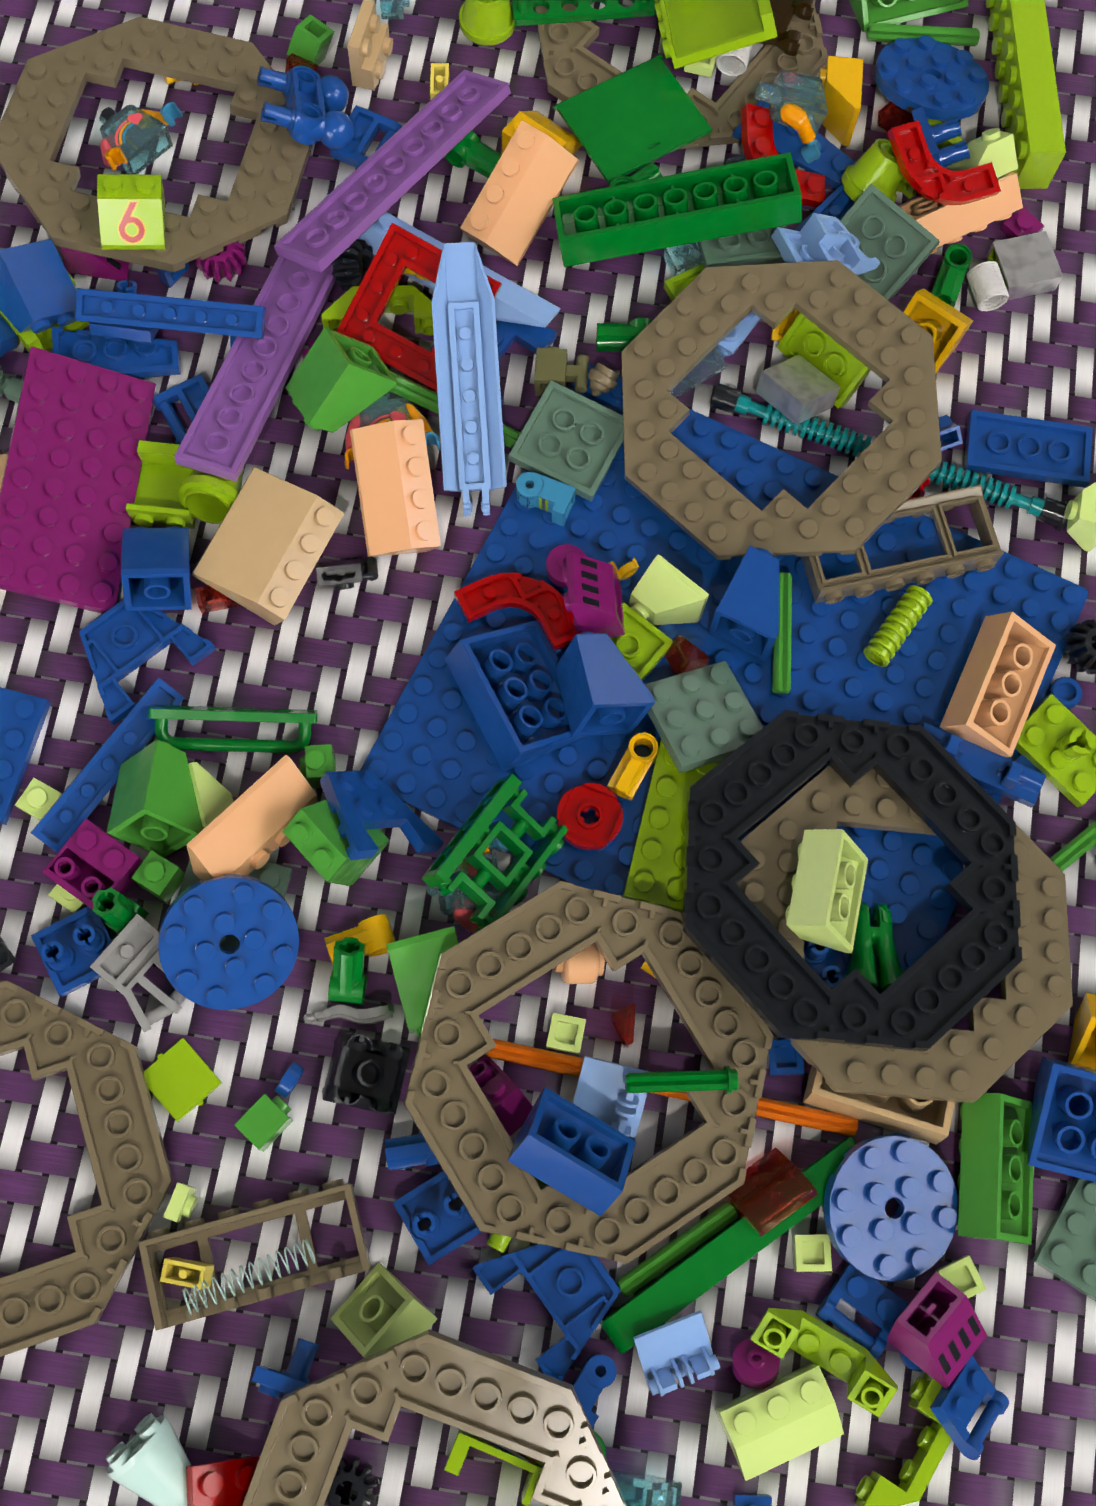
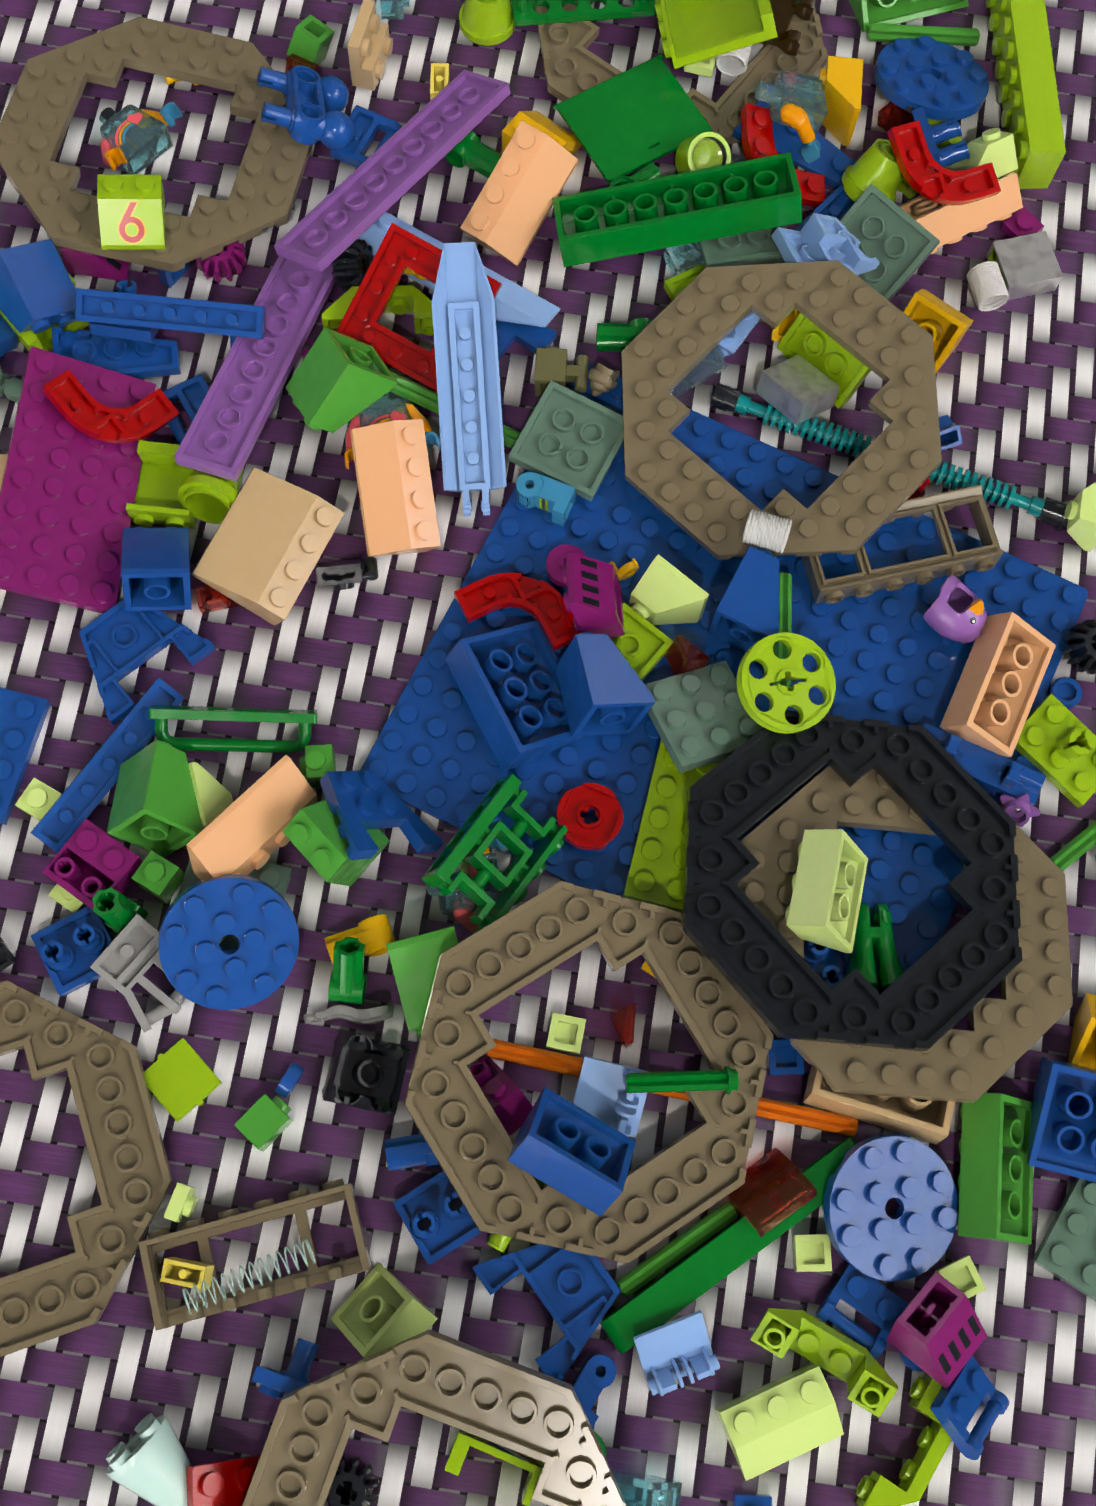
light nougat head [554,942,605,984] -> none
yellow piece [607,732,658,801] -> none
magenta wheel [732,1339,780,1389] -> none
lime piece [863,585,933,667] -> none
green piece [931,243,972,307] -> none
blue plate [964,410,1093,488] -> none
none -> red plate [42,370,180,443]
none -> lime piece [675,132,731,173]
none -> lime wedge [736,632,836,734]
none -> white piece [742,509,792,554]
none -> medium lavender piece [922,575,987,644]
none -> medium lavender plate [1000,793,1040,827]

